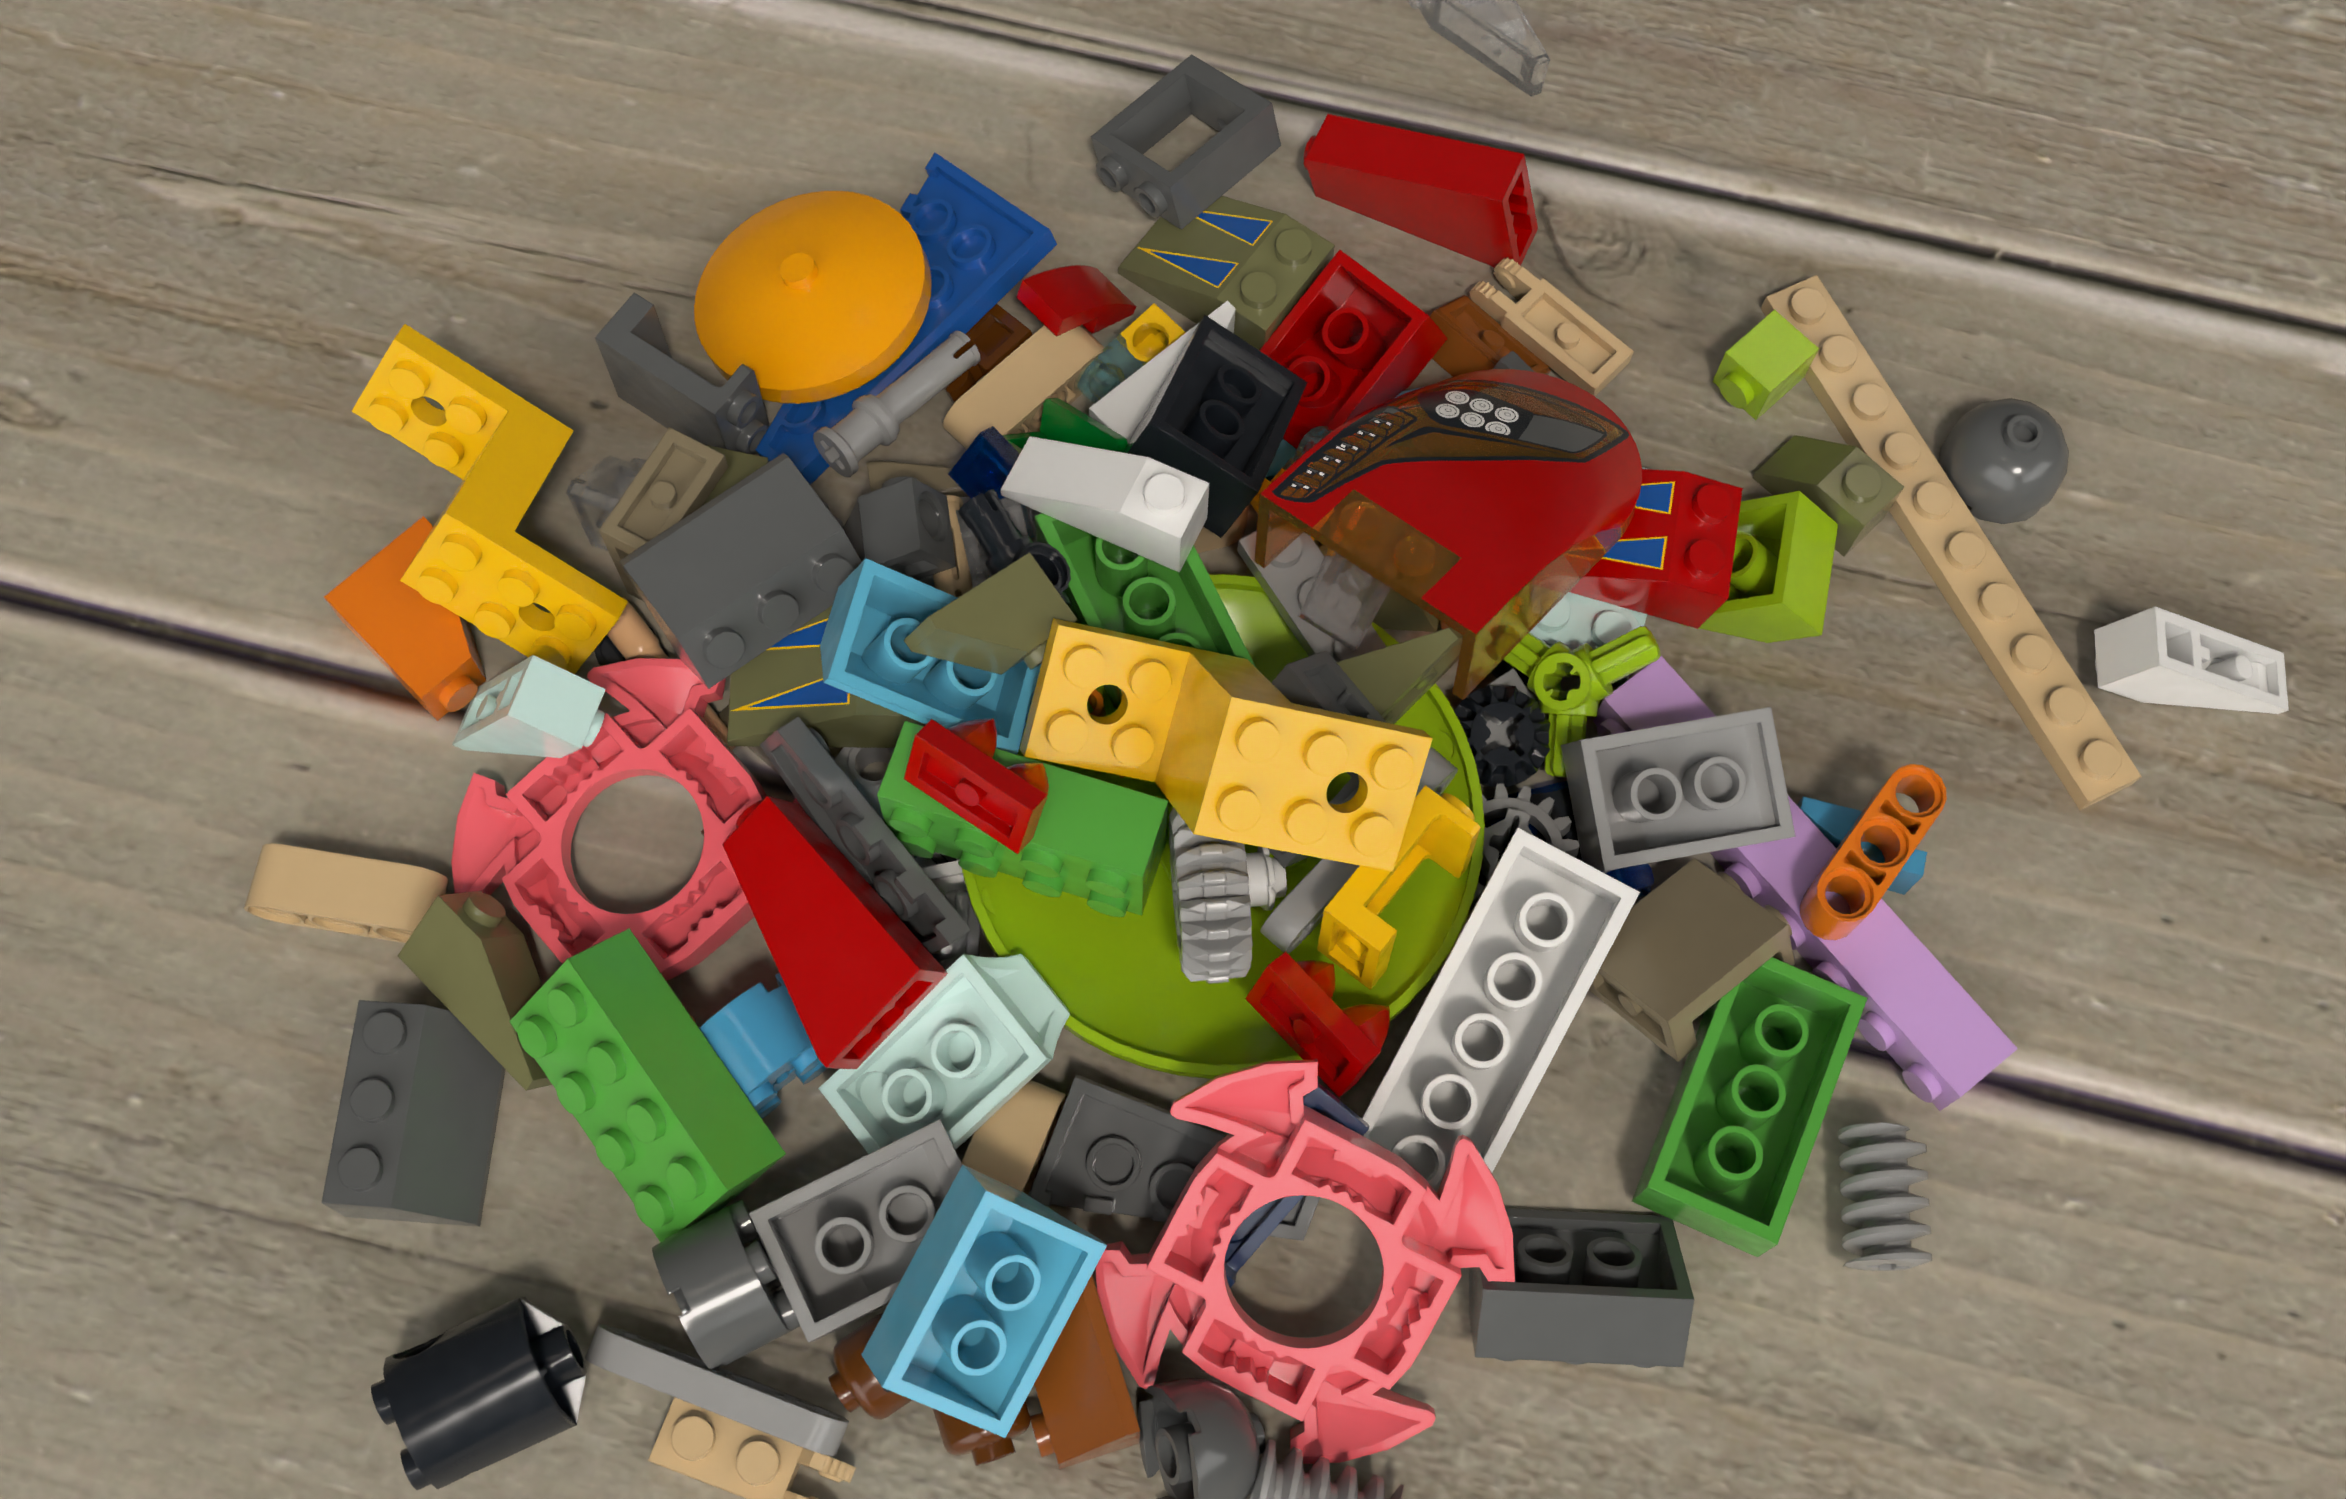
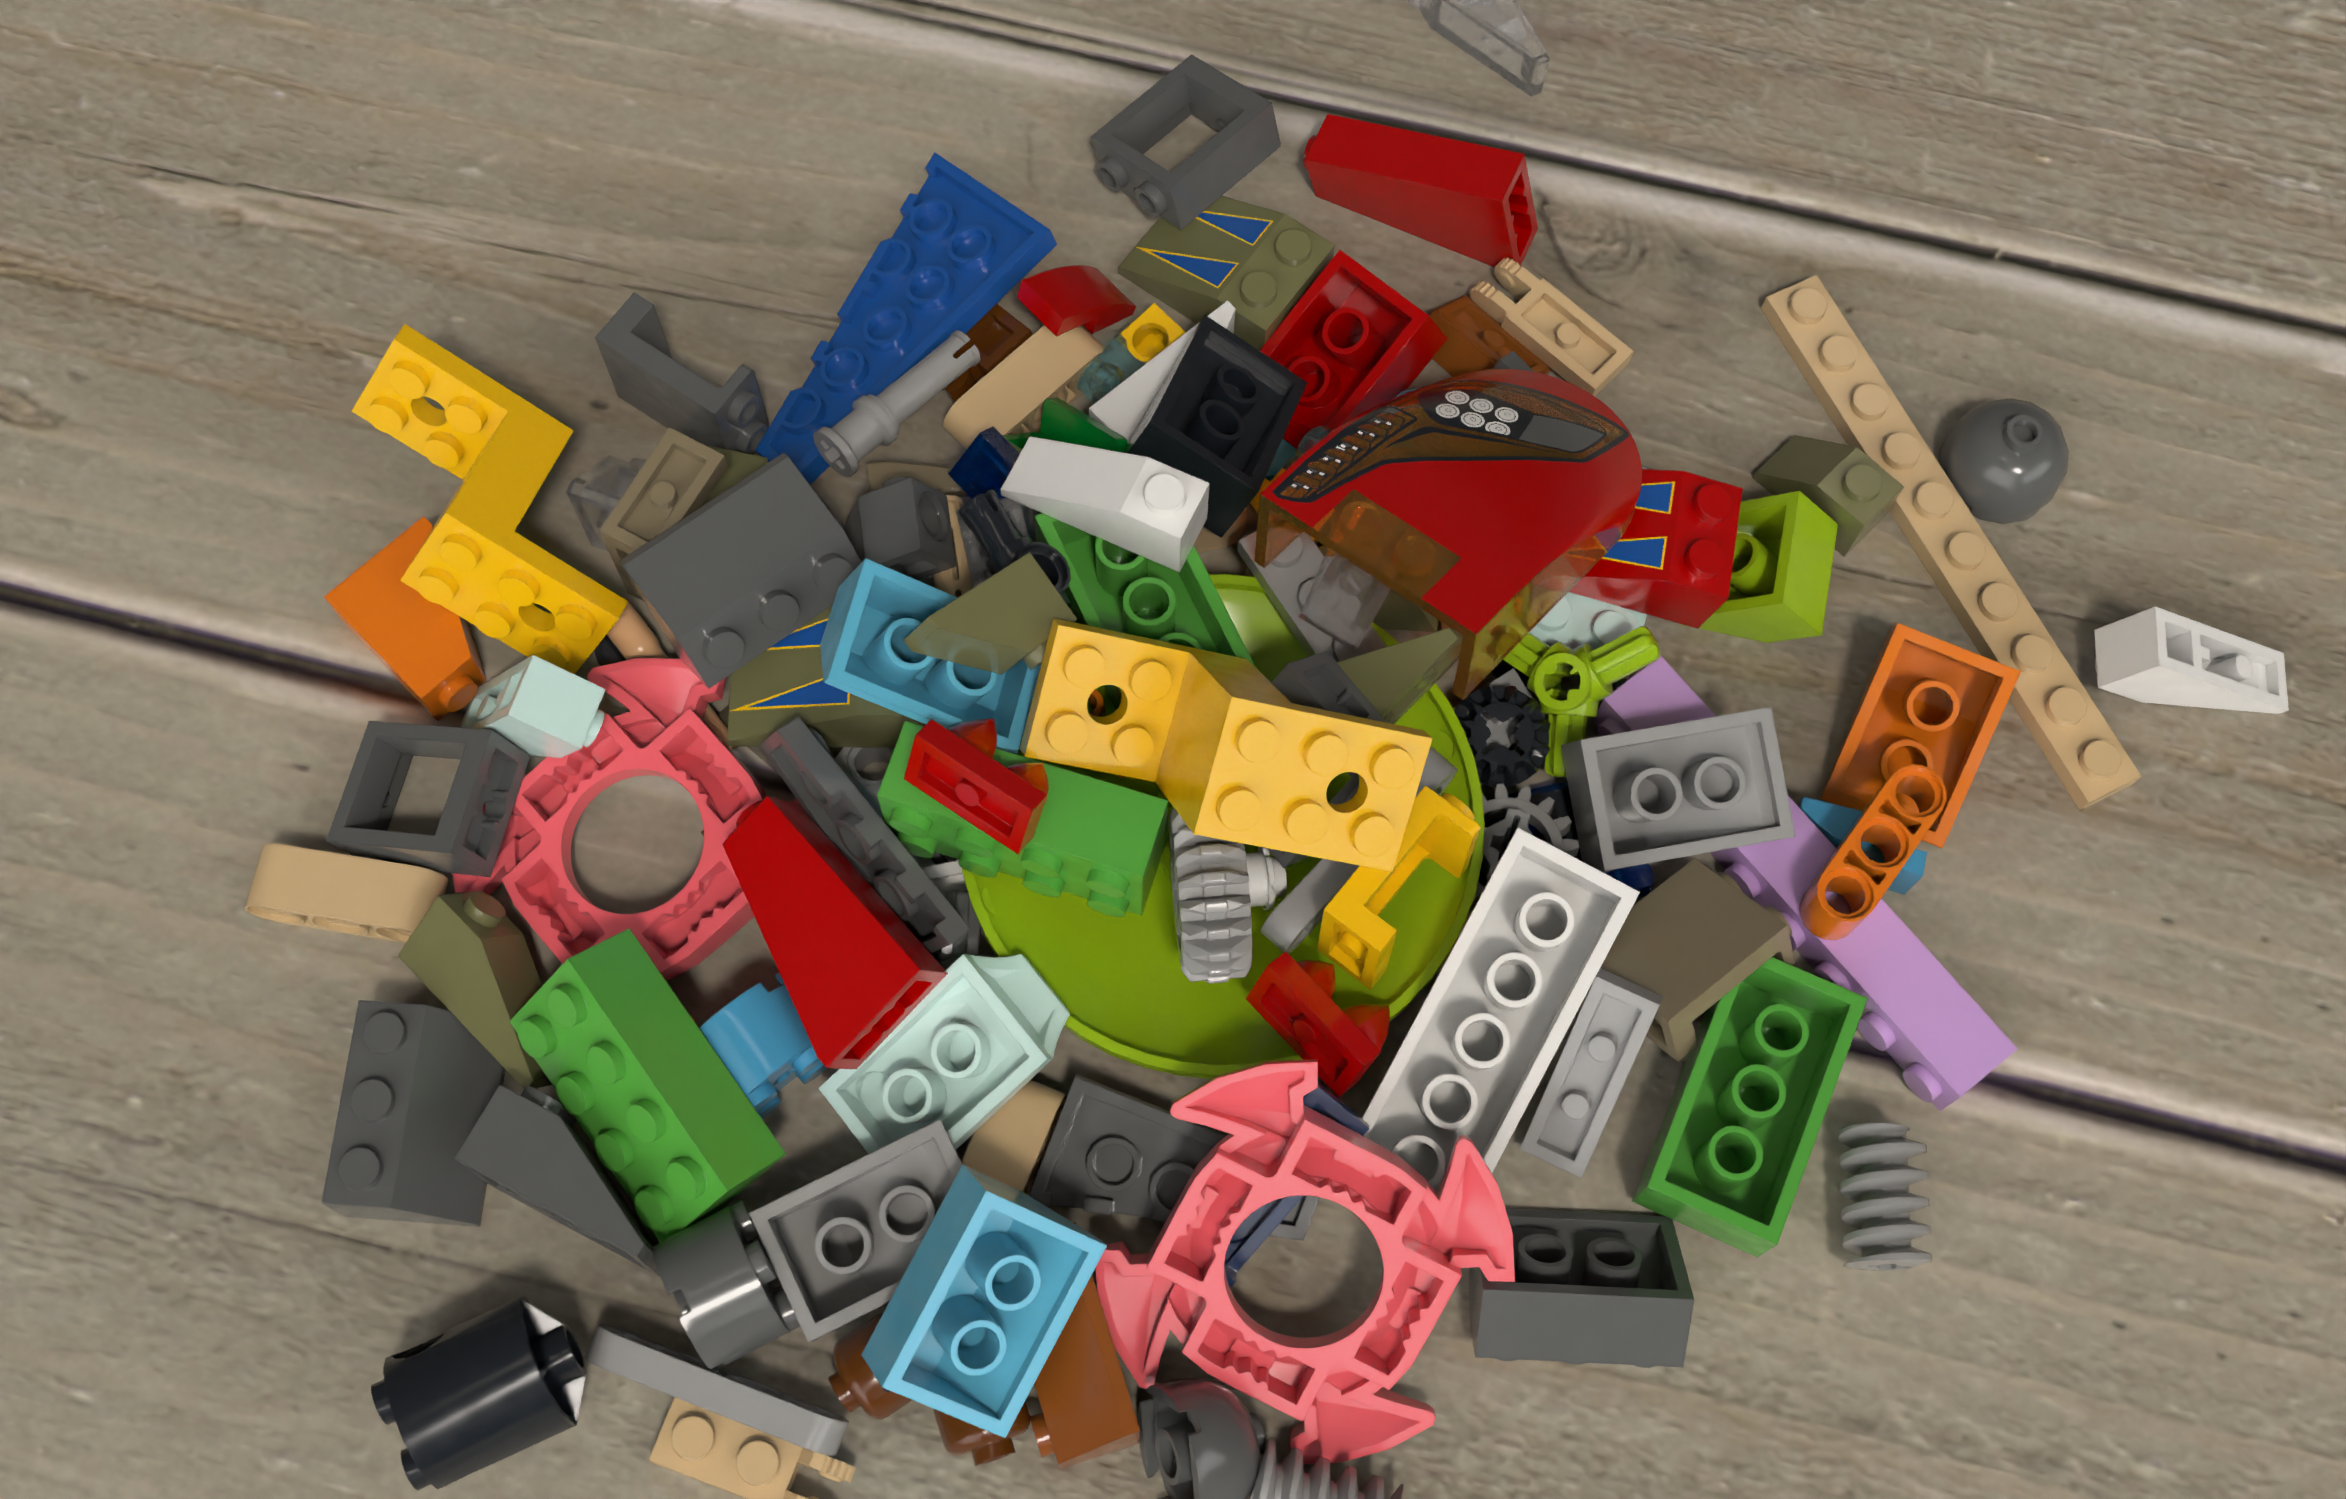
light orange dish [694,191,932,404] -> none
lime brick [1712,309,1819,420] -> none
none -> dark grey window [326,721,530,877]
none -> dark grey slope [454,1085,660,1277]
none -> light grey plate [1520,968,1663,1178]
none -> orange slope [1821,622,2021,848]

